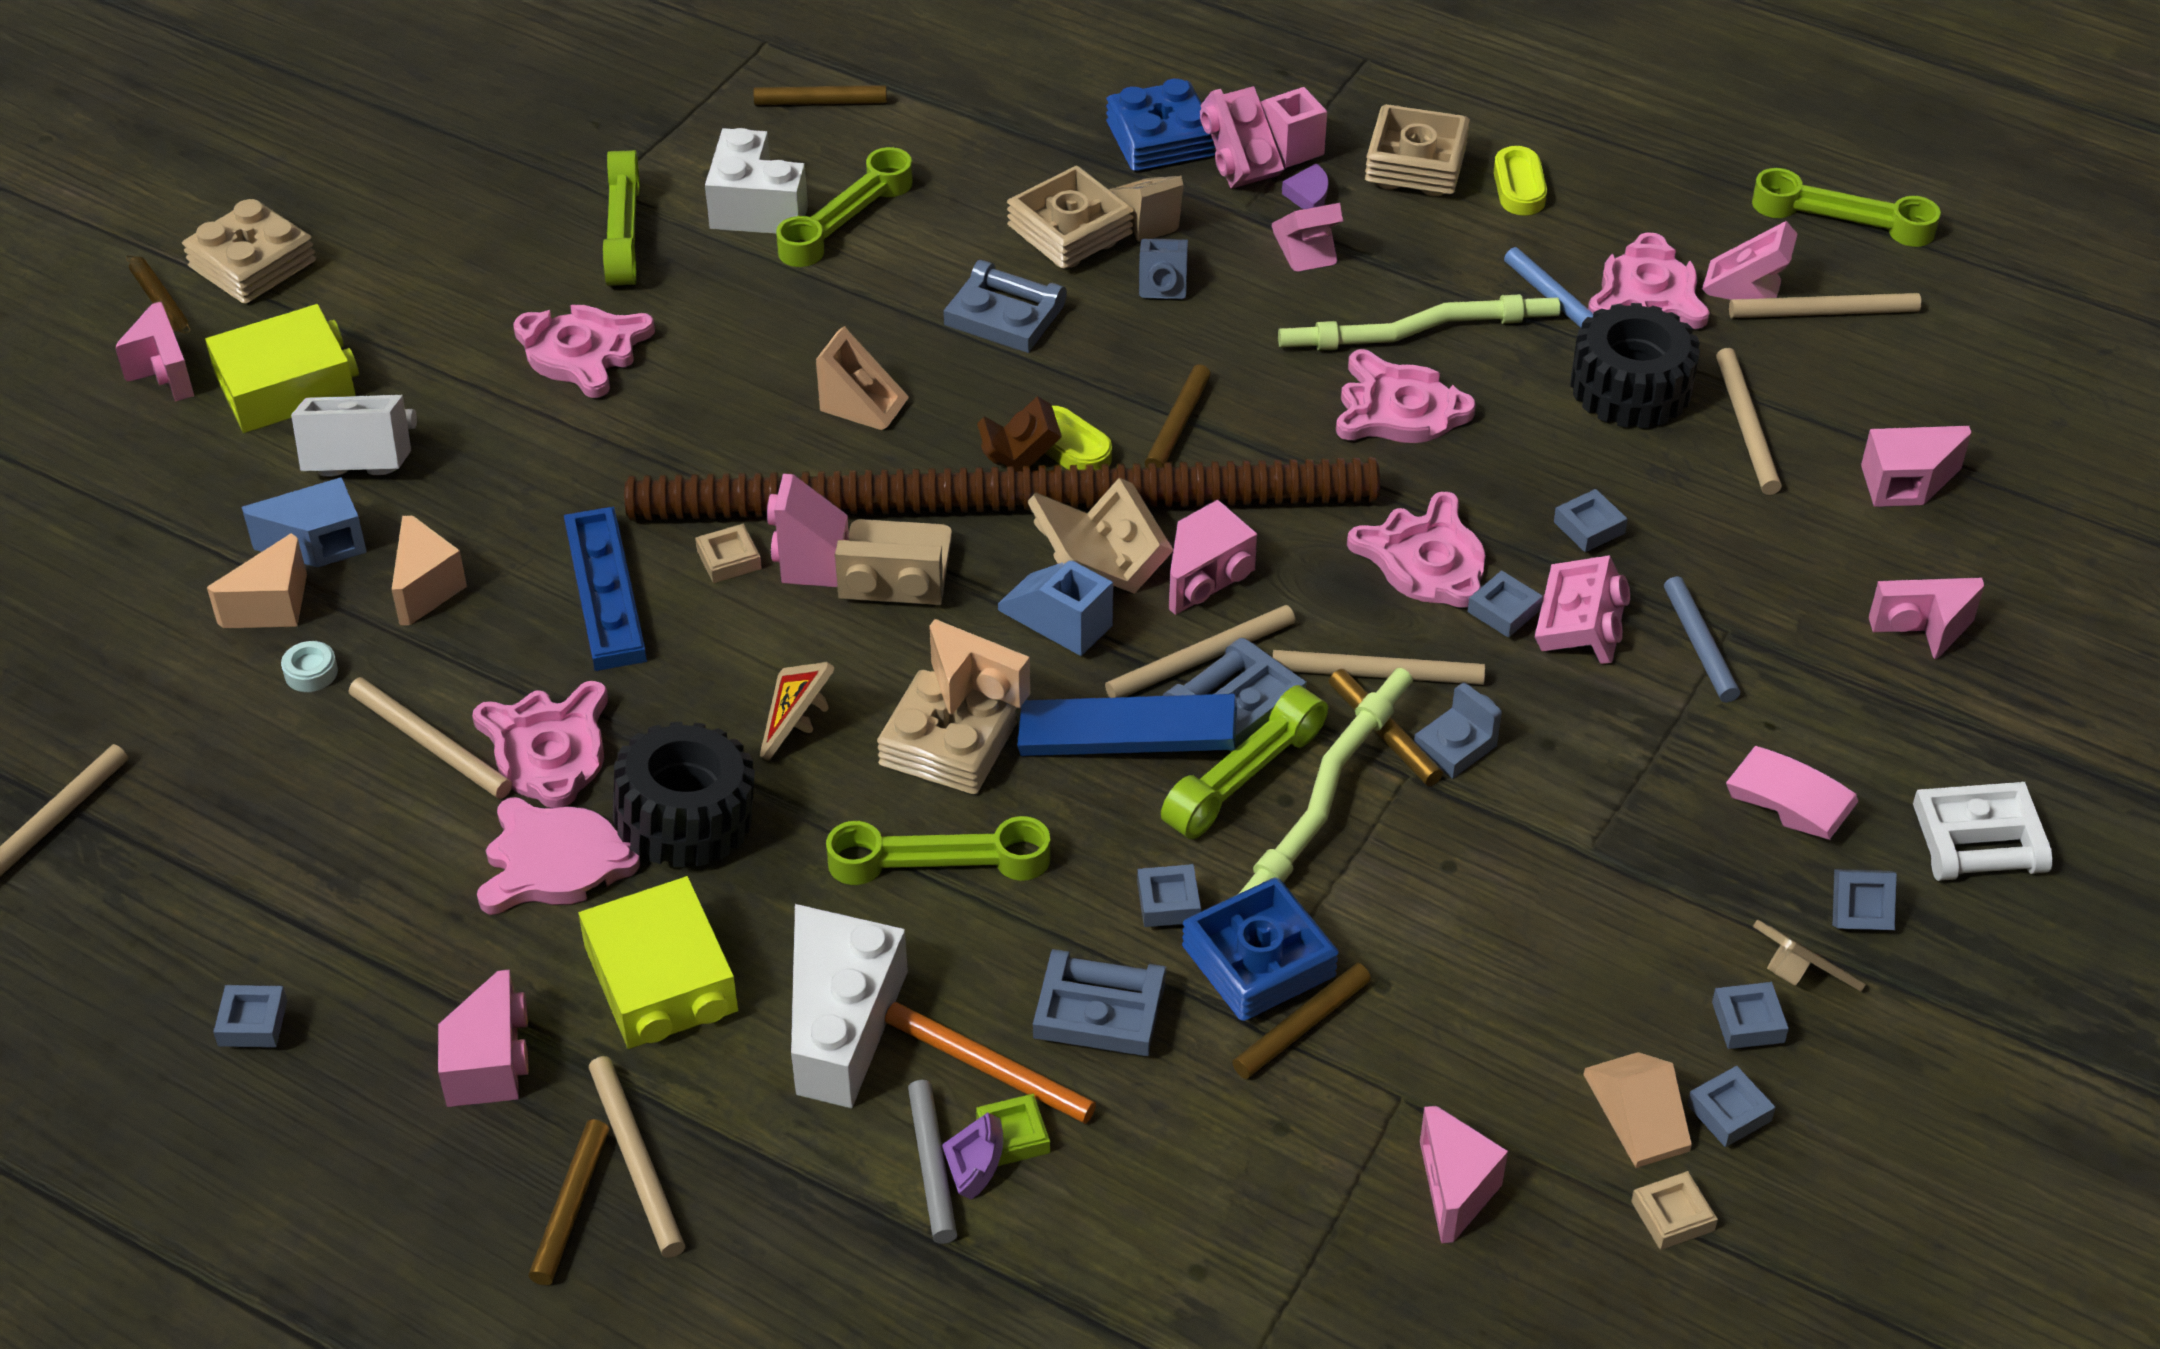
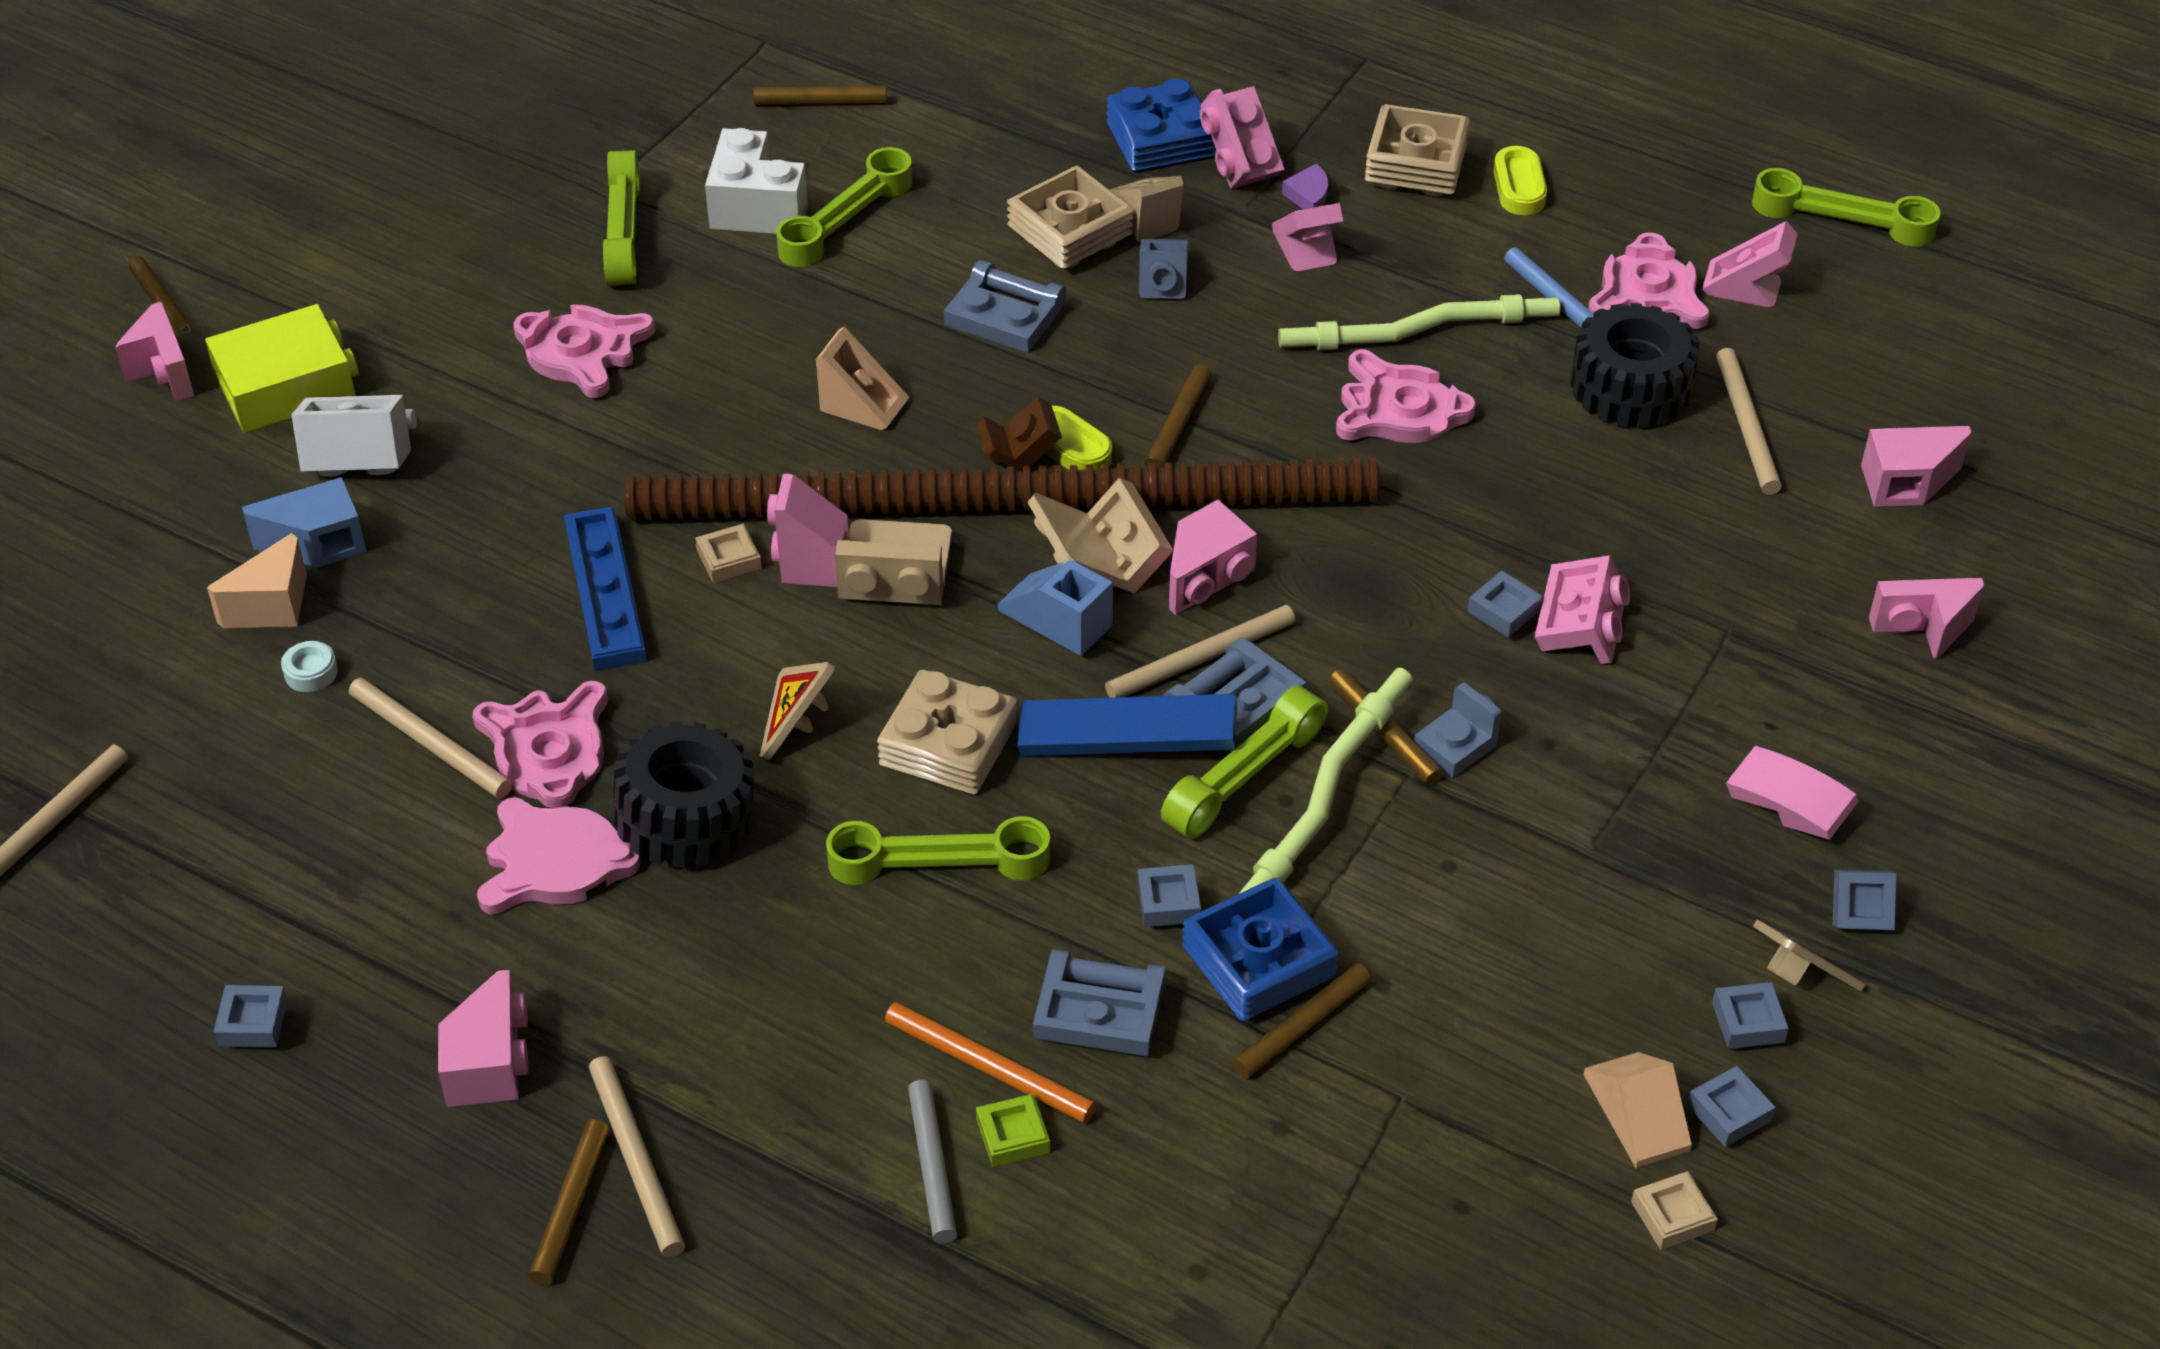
tan brick [182,199,316,304] -> none
light nougat slope [392,516,467,626] -> none
neon yellow brick [578,876,738,1049] -> none
white wedge [791,904,908,1108] -> none
light nougat slope [930,619,1030,715] -> none
medium lavender tile [942,1112,1003,1200] -> none
bright pink slope [1260,87,1327,168] -> none
tan bar [1273,650,1485,685] -> none
bright pink tile [1347,492,1485,607] -> none
bright pink slope [1420,1106,1508,1243] -> none
sand blue plate [1554,489,1628,552] -> none
sand blue bar [1664,576,1740,703] -> none
tan bar [1729,293,1921,318] -> none
white plate [1913,782,2052,881] -> none

